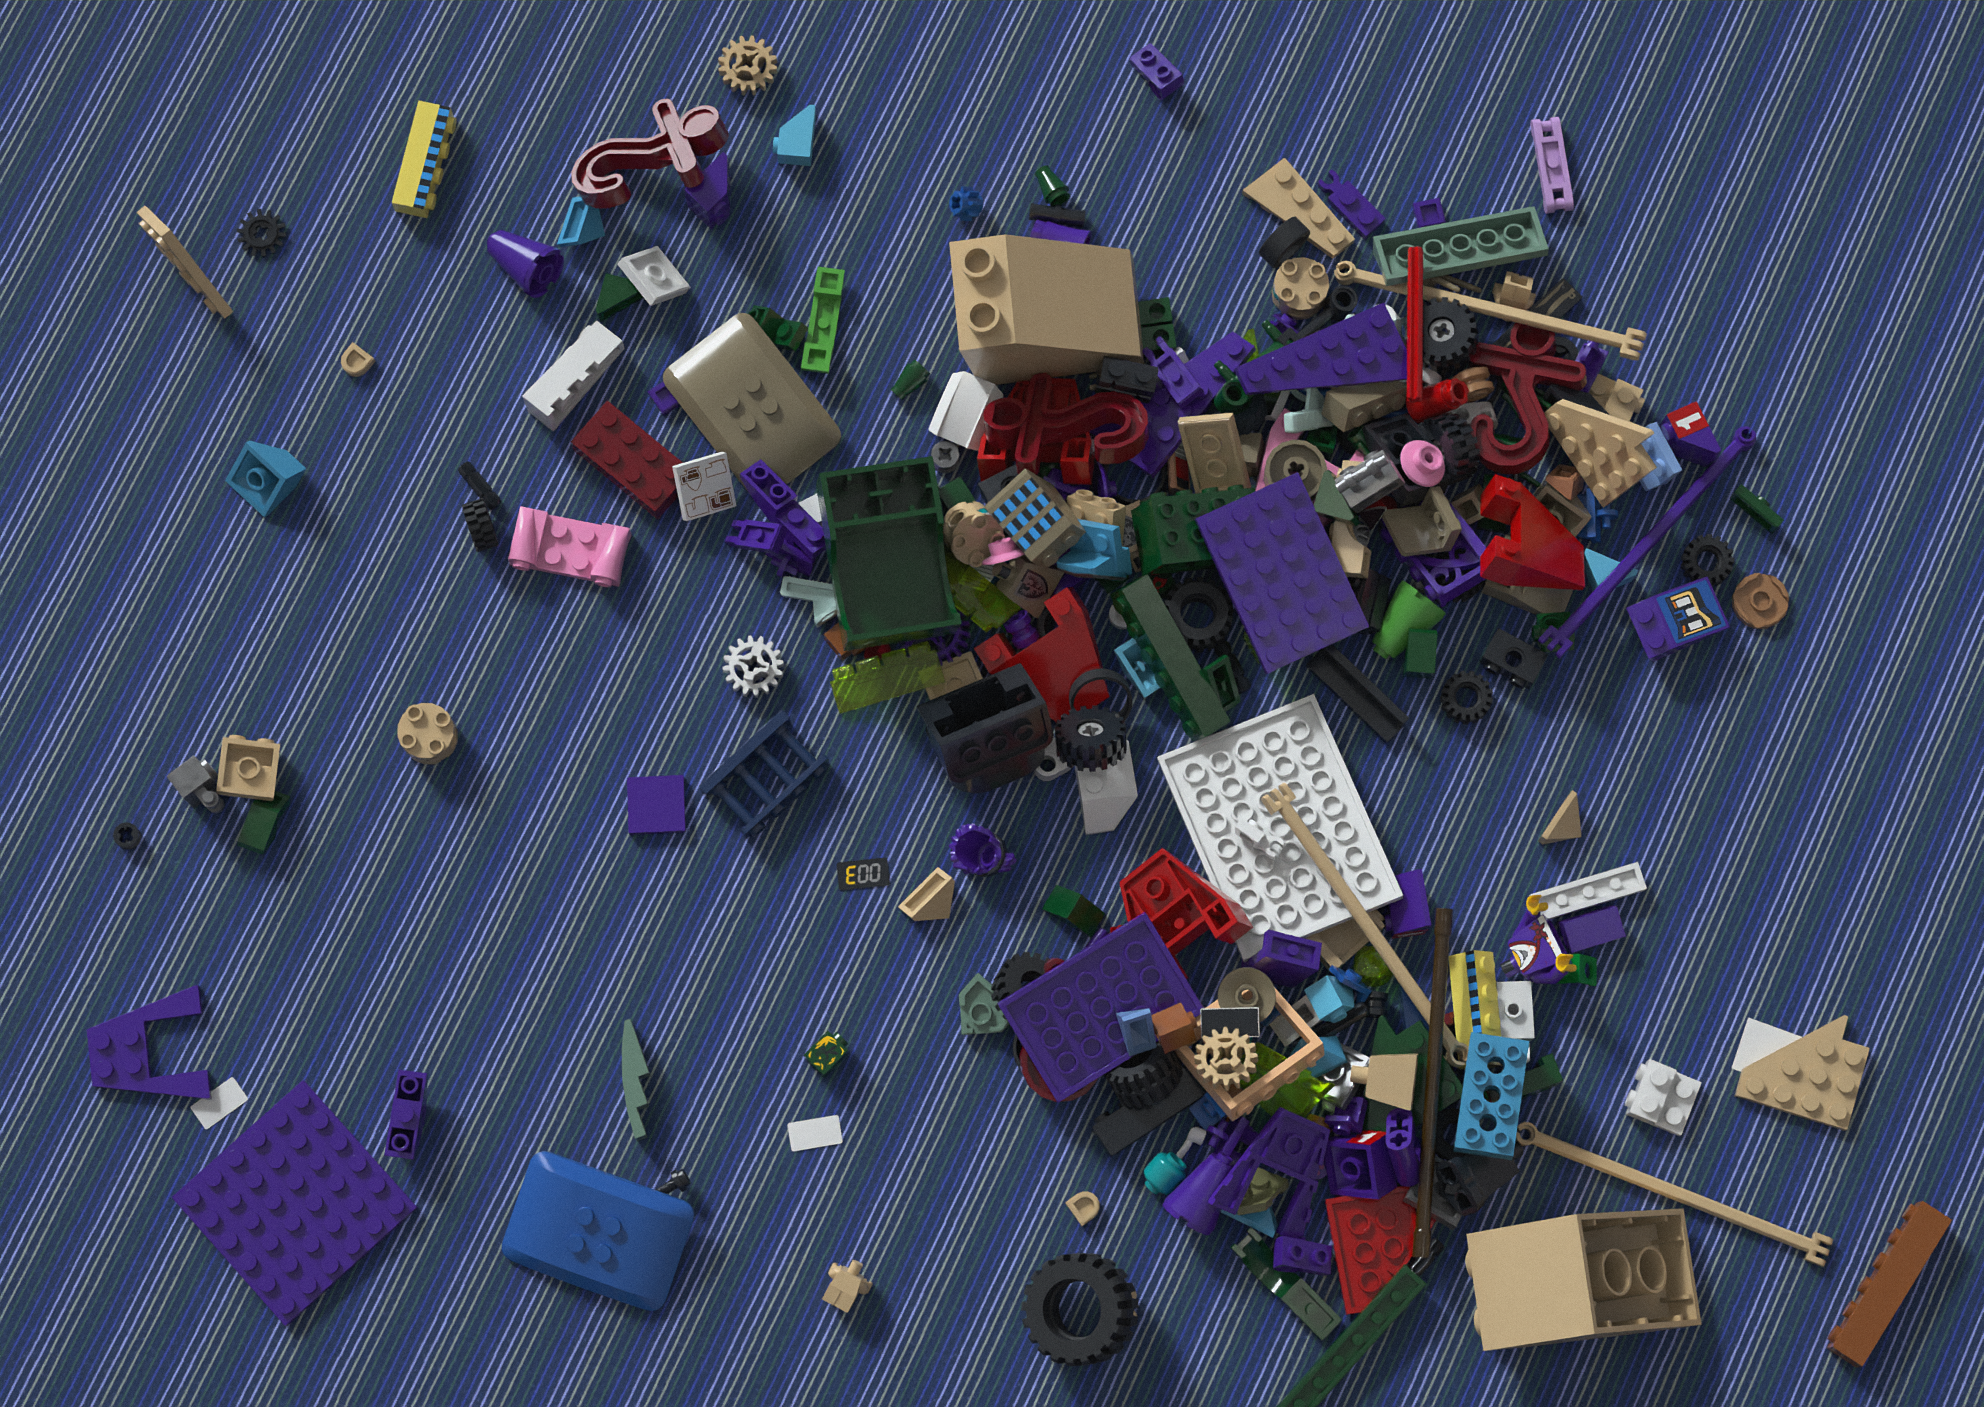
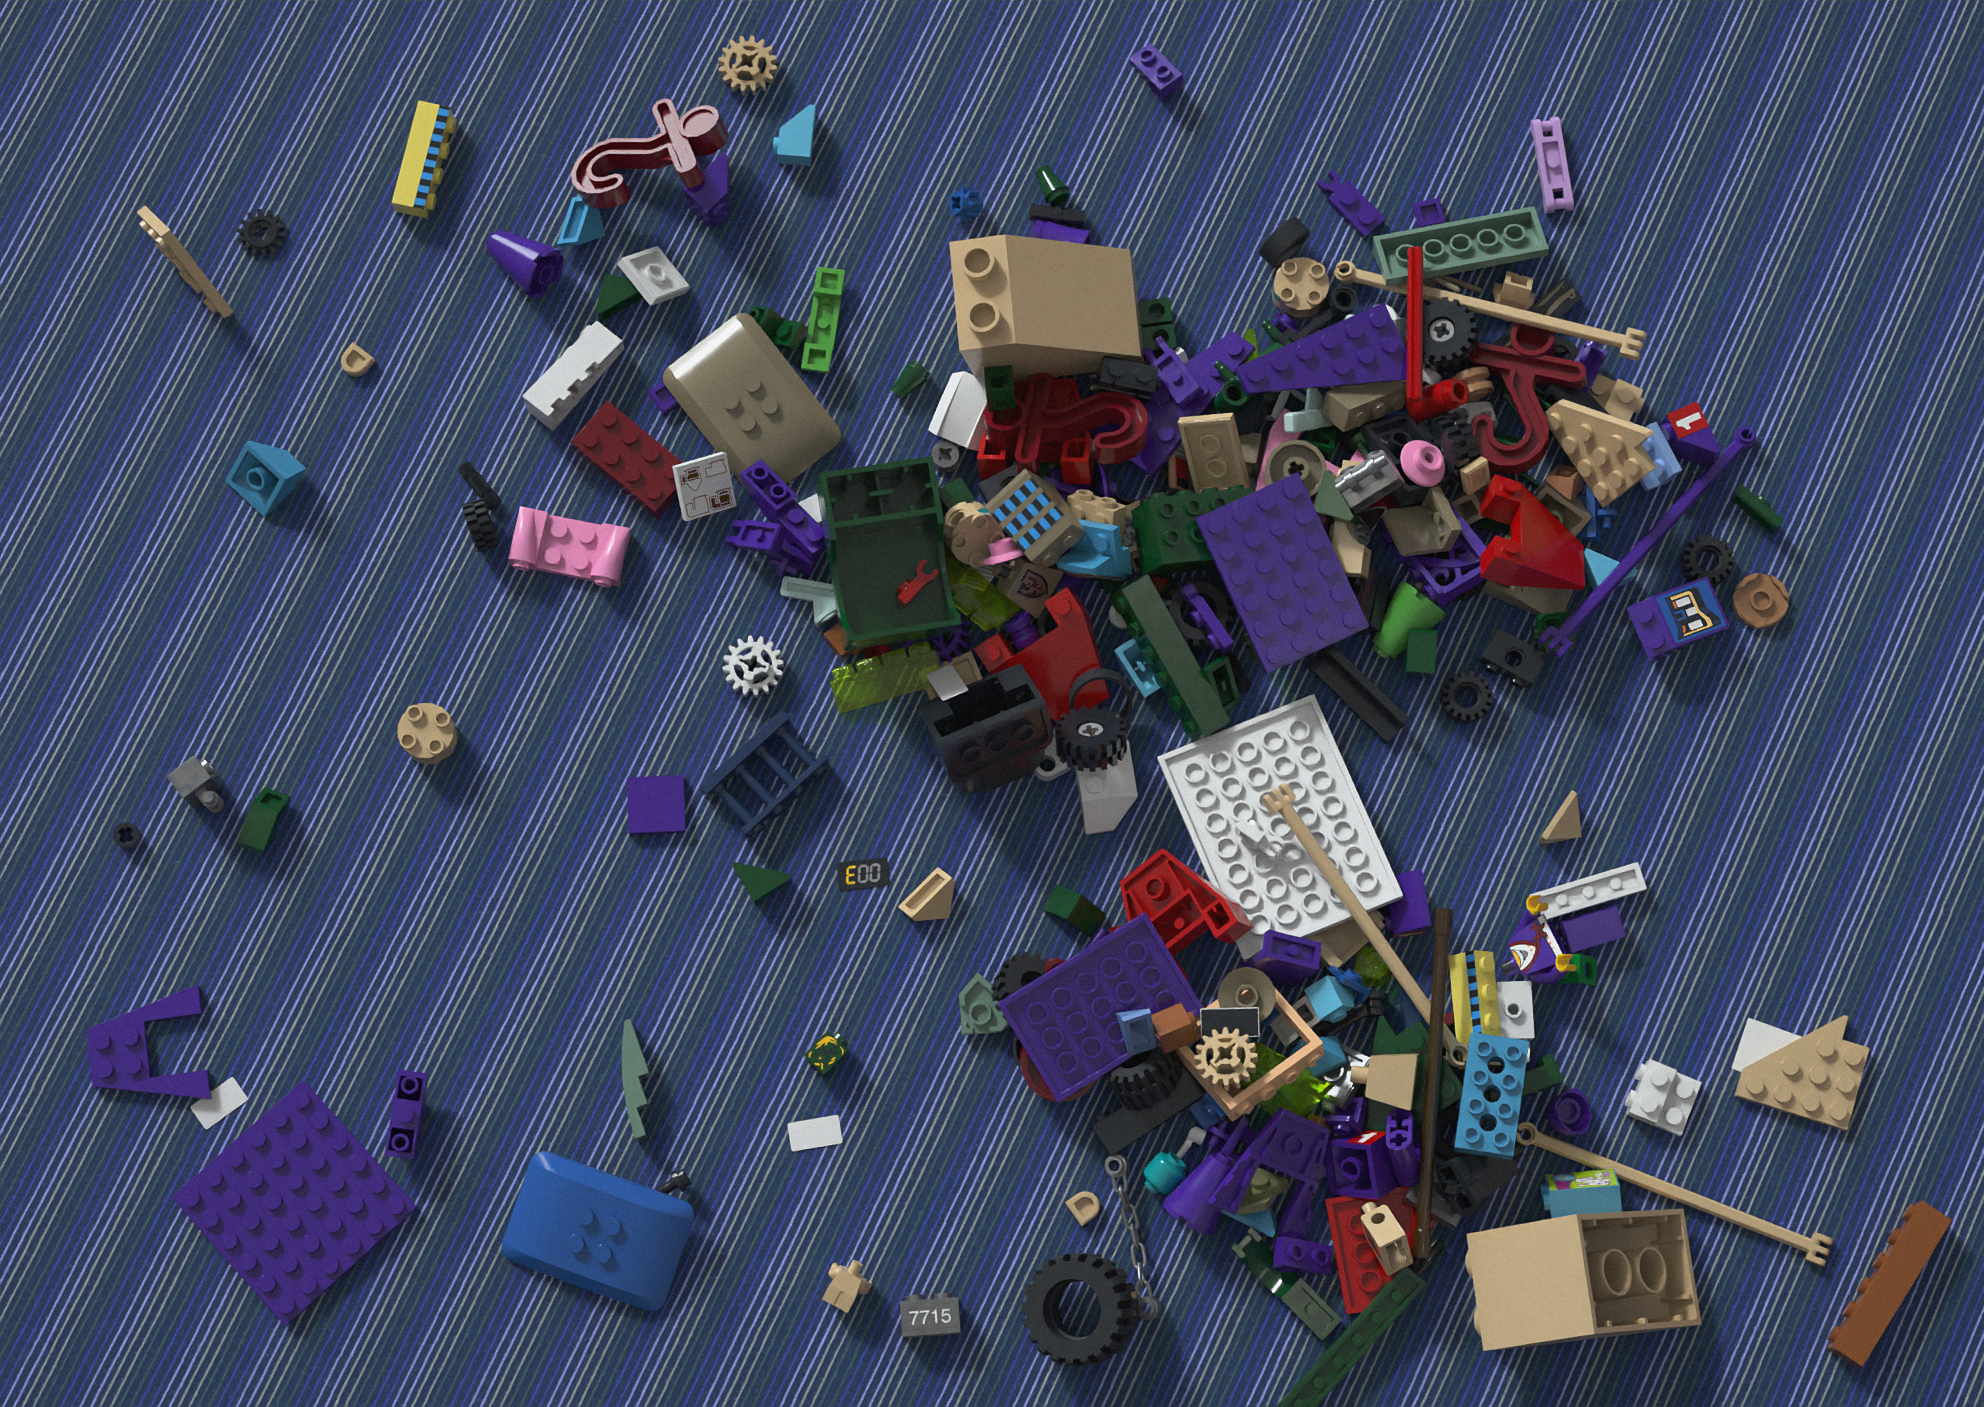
tan plate [216,735,280,801] -> none
dark purple hair [949,823,1017,877] -> none
tan wing [1242,158,1355,259] -> none
none -> dark green slope [733,862,791,905]
none -> red plate [896,559,938,609]
none -> flat silver brick [900,1292,961,1338]
none -> white sticker [926,665,968,701]
none -> dark green brick [984,365,1016,411]
none -> flat silver piece [1105,1154,1161,1320]
none -> dark purple plate [1180,582,1234,655]
none -> tan torso [1360,1202,1413,1276]
none -> tan tile [1460,456,1491,495]
none -> dark azure brick [1540,1169,1622,1219]
none -> dark purple hair [1547,1088,1593,1137]

